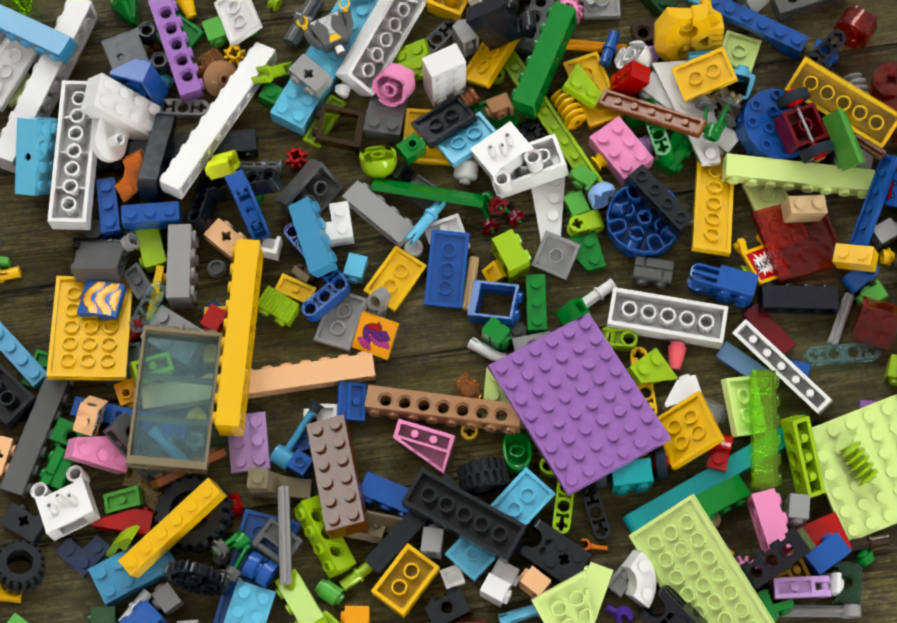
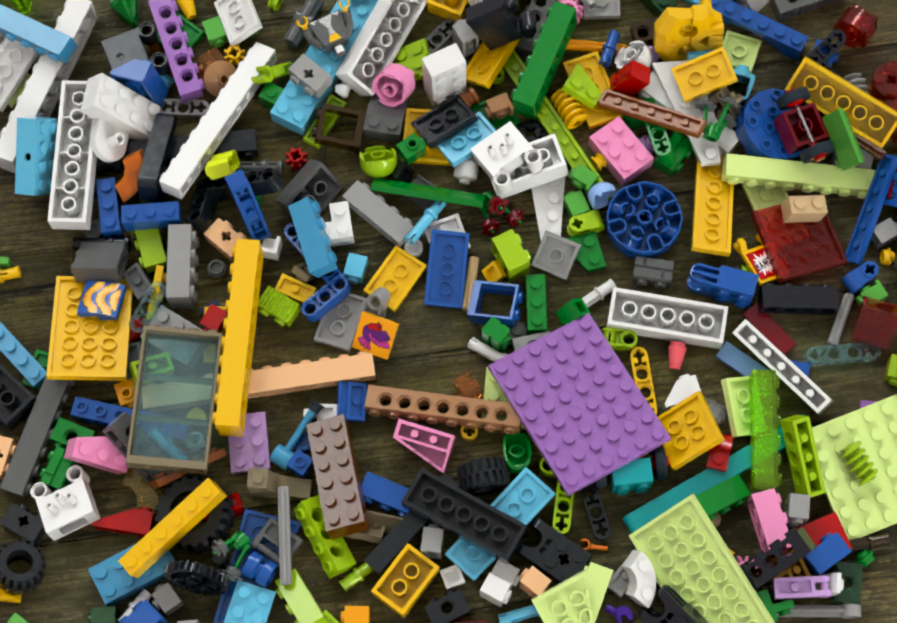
dark blue plate [55,534,110,578] -> none
light nougat torso [73,395,108,437] -> none
bright green plate [103,485,144,515] -> none
lime slope [106,525,140,557] -> none
light grey bush [120,233,140,252] -> none
bright green brick [314,578,345,607] -> none
black brick [627,164,694,238] -> none
lime wing [627,348,678,385] -> none
yellow brick [832,243,879,272] -> none

